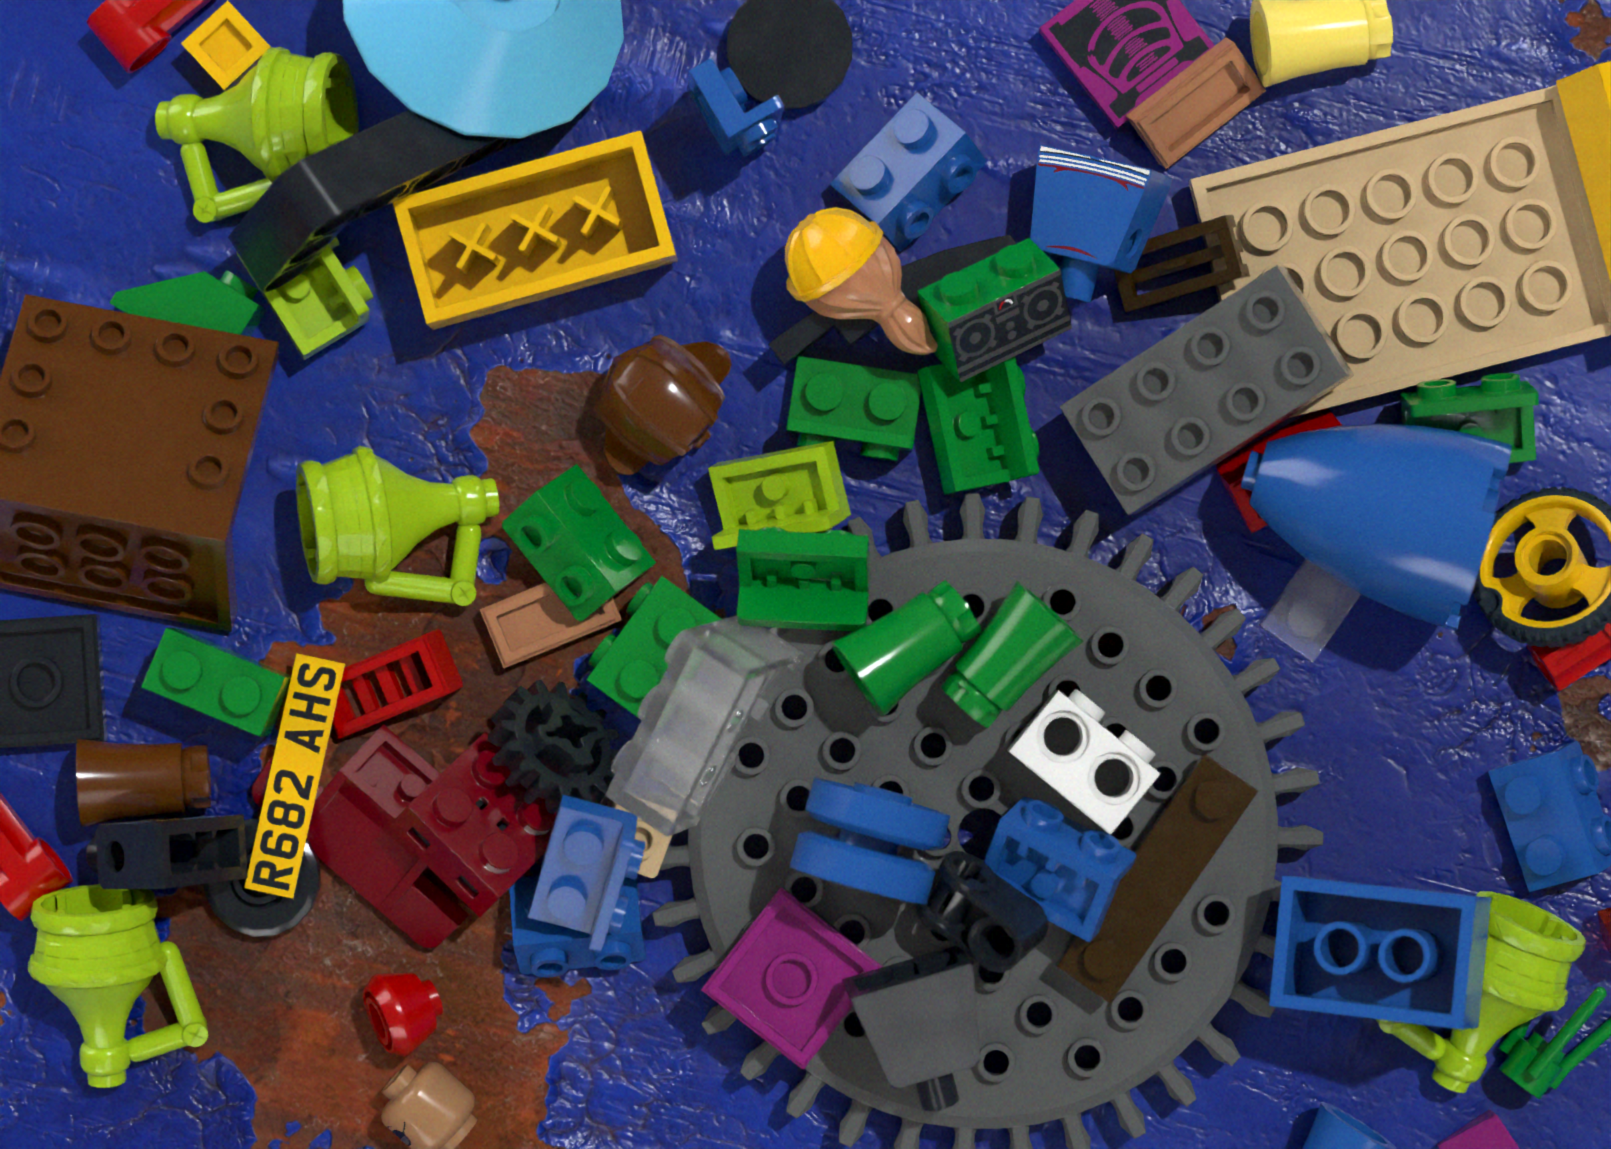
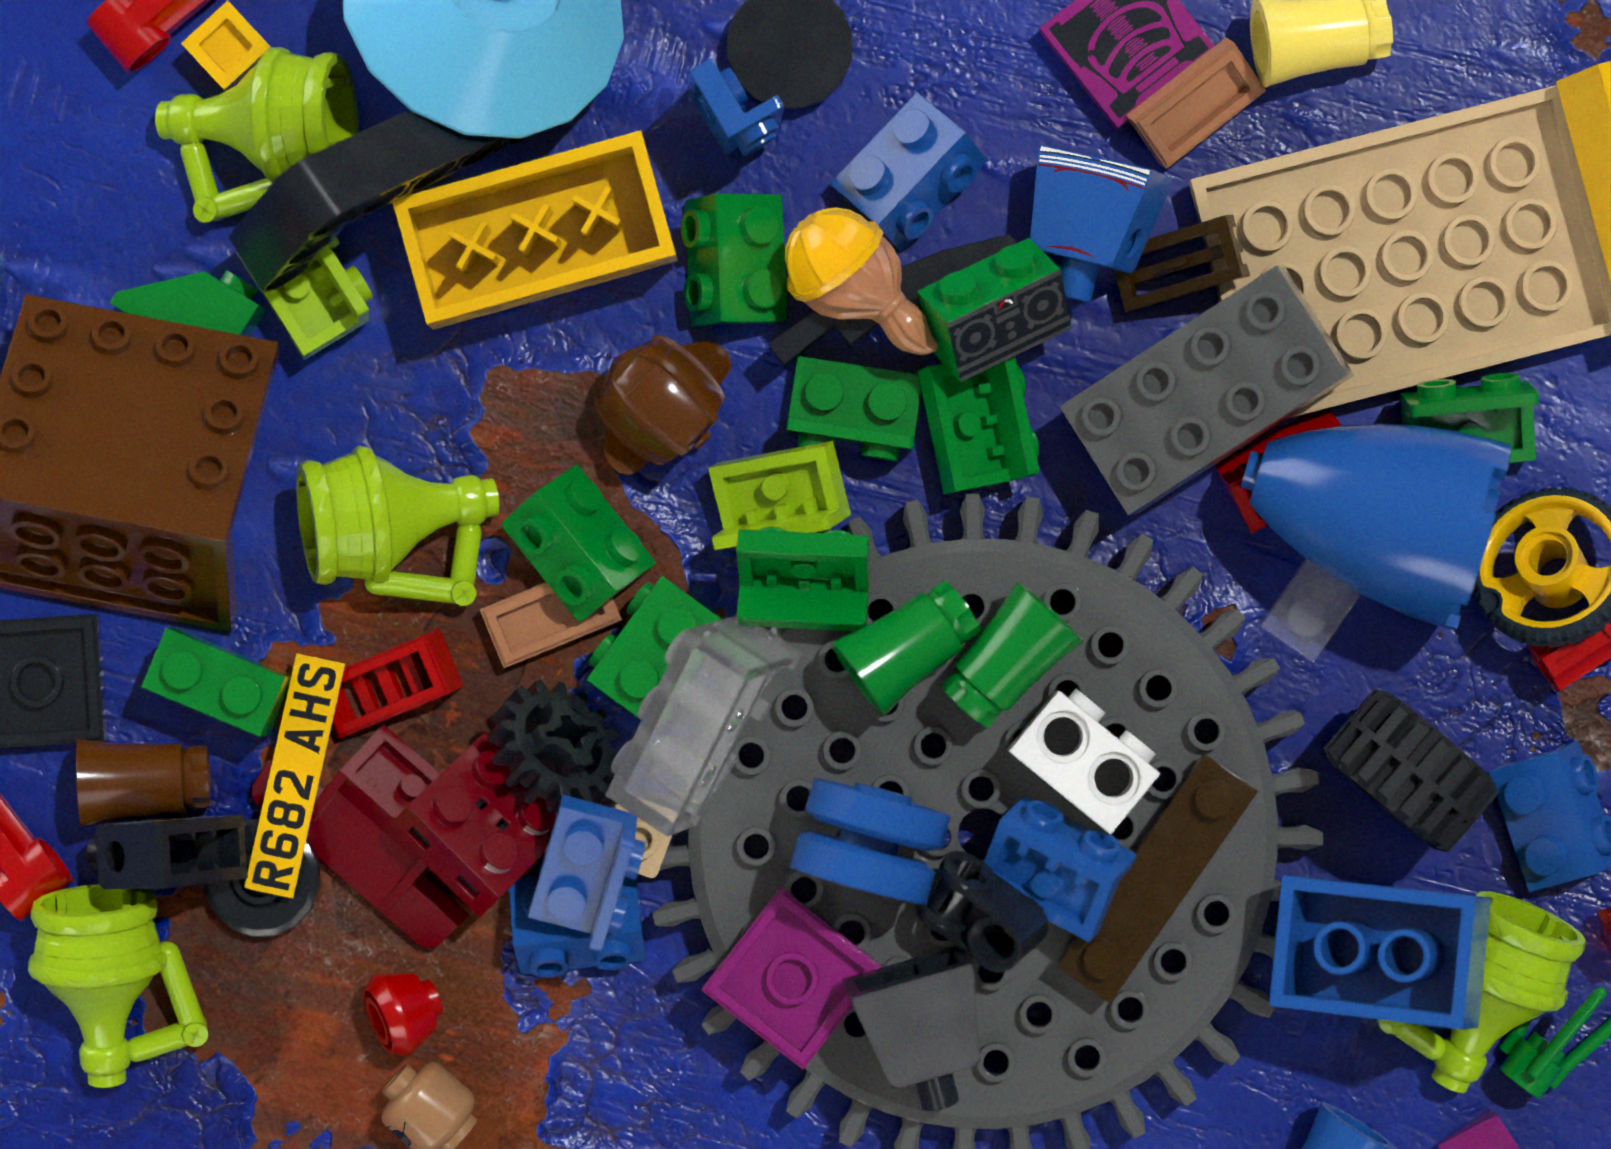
none -> green bracket [681,193,788,327]
none -> black tyre [1324,689,1499,853]

